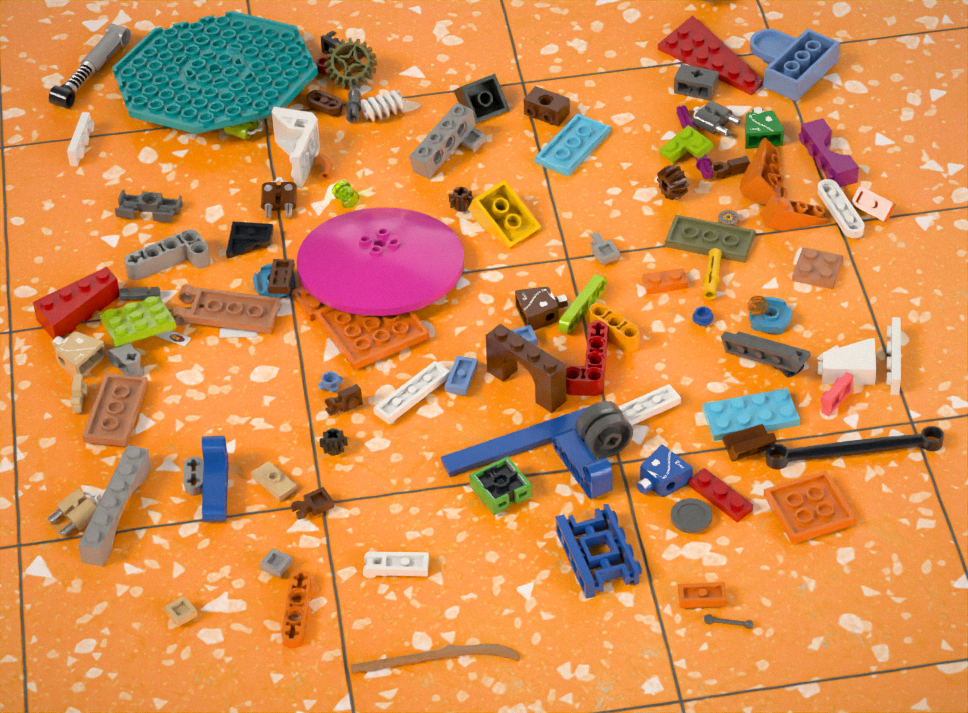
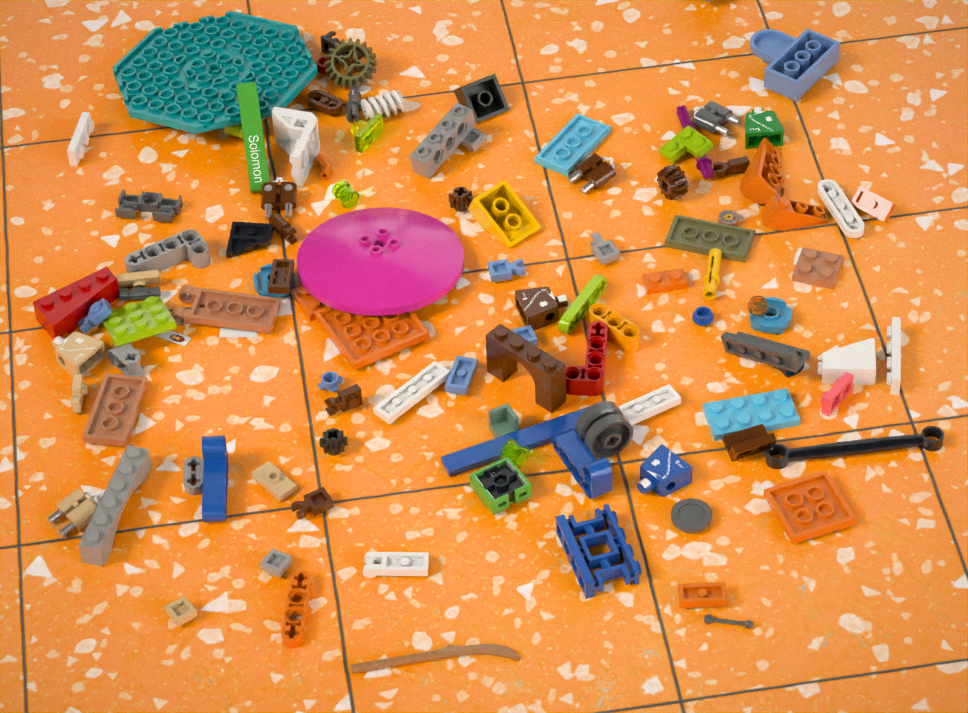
piece [48,24,131,109] -> none
reddish brown brick [524,86,570,127] -> none
red wing [658,15,763,95] -> none
dark grey brick [674,64,719,101] -> none
red plate [688,468,753,522] -> none
magenta arch [799,118,859,187] -> none
none -> medium blue plate [77,298,113,334]
none -> tan plate [117,270,161,289]
none -> bright green tile [236,82,270,193]
none -> reddish brown bar [268,214,298,244]
none -> clear neon green tile [351,113,383,153]
none -> medium blue plate [488,259,526,282]
none -> sand green panel [488,403,519,438]
none -> clear neon green wheel [499,438,530,468]
none -> reddish brown piece [568,153,616,194]

